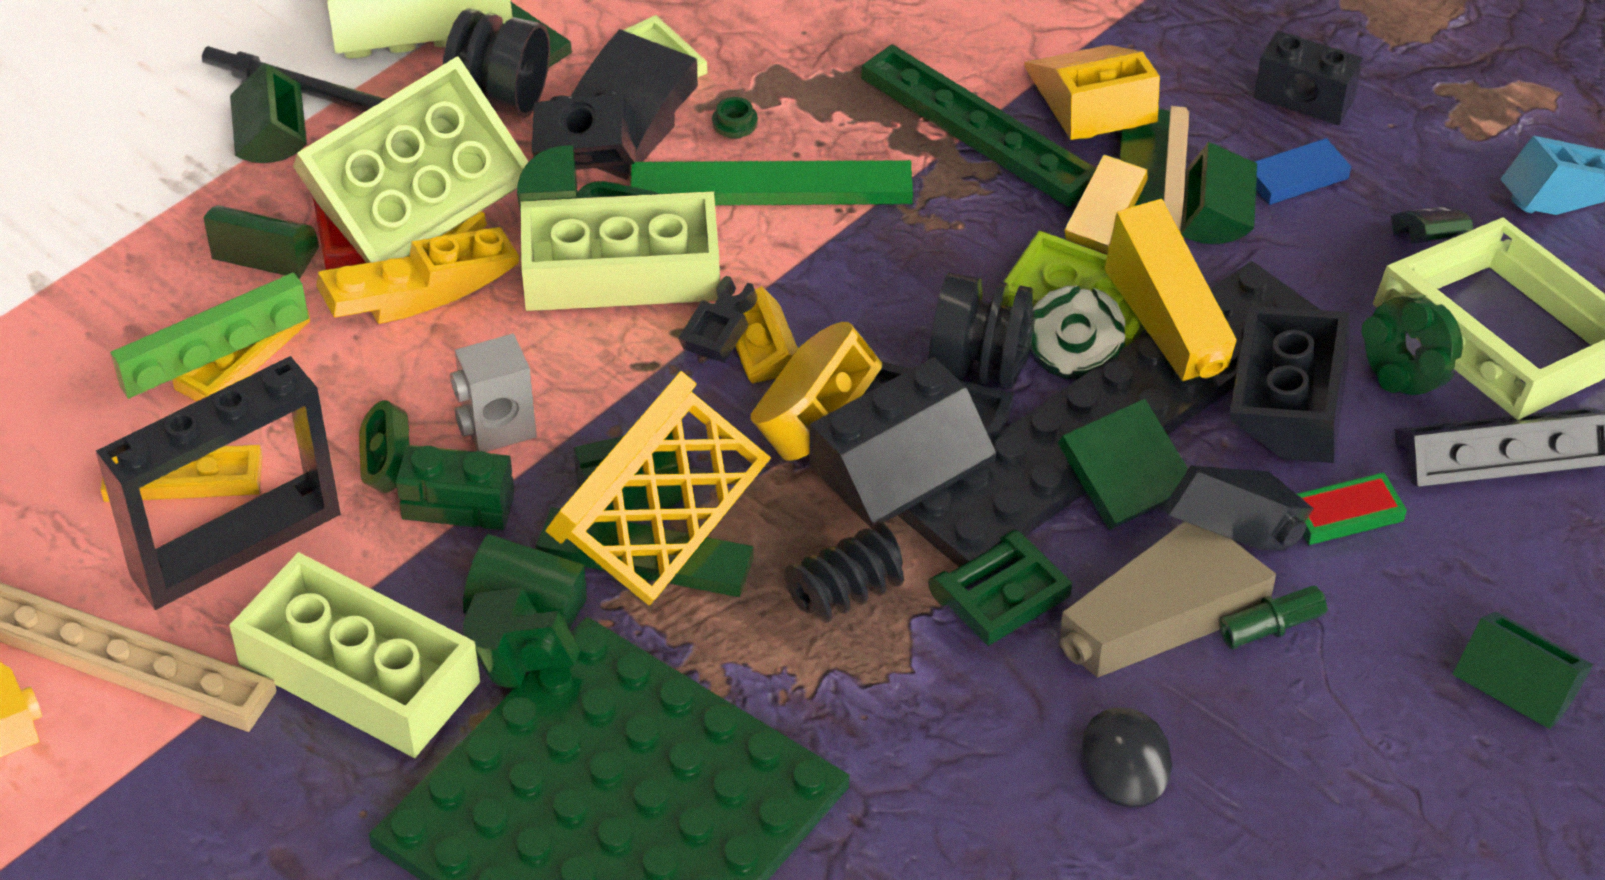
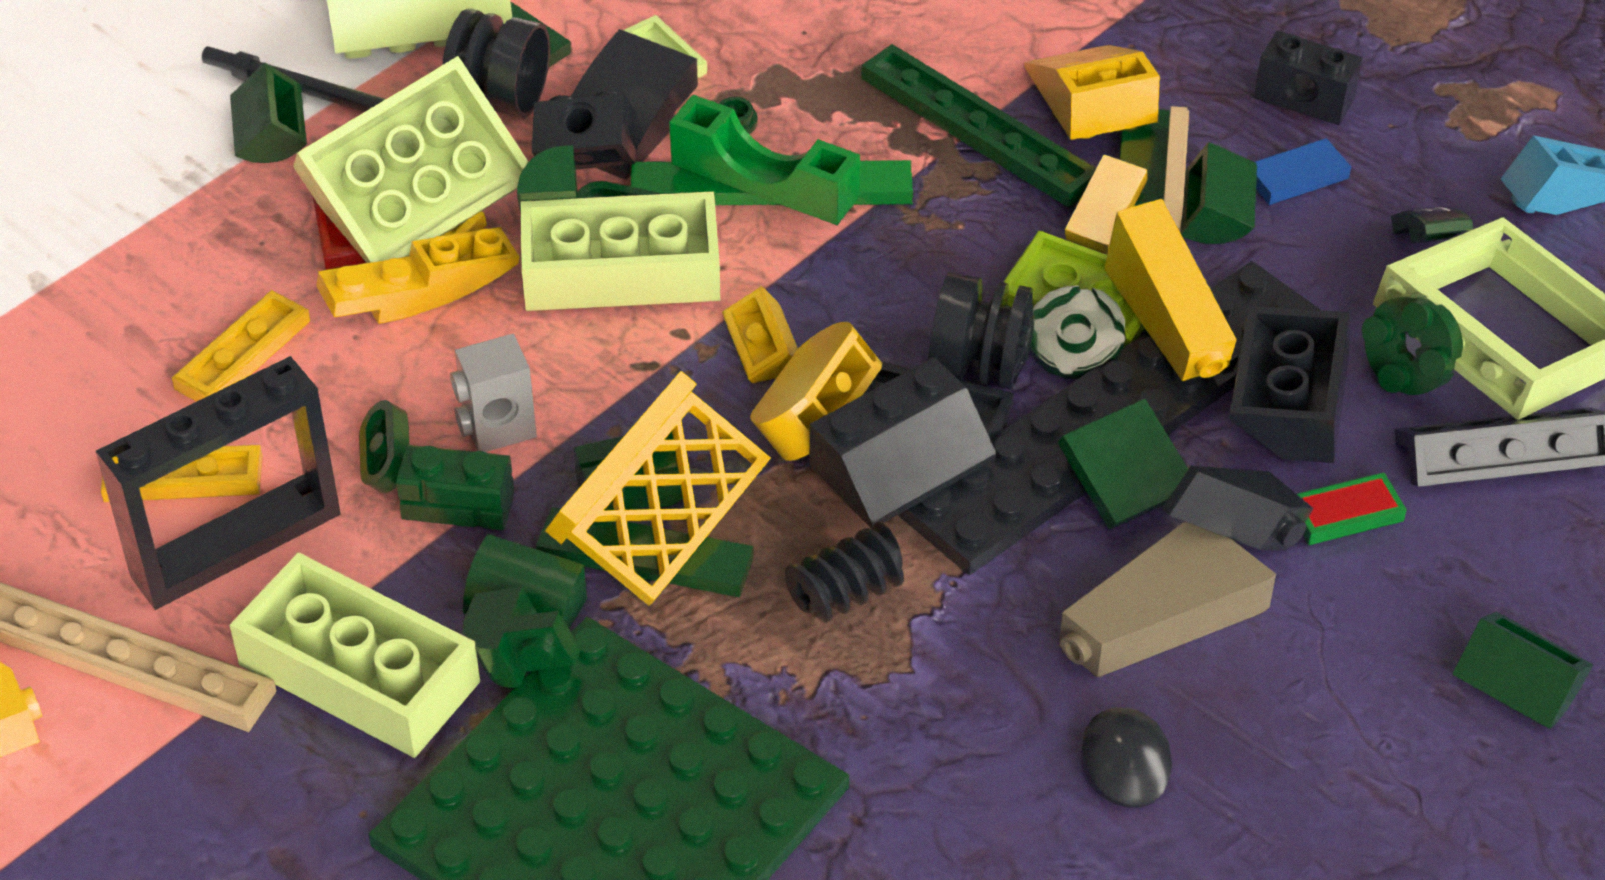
bright green plate [110,272,309,399] -> none
dark green brick [203,205,319,279] -> none
black plate [678,276,758,363] -> none
dark green plate [928,529,1072,646] -> none
dark green axle [1219,585,1328,650] -> none
none -> green arch [669,95,860,225]

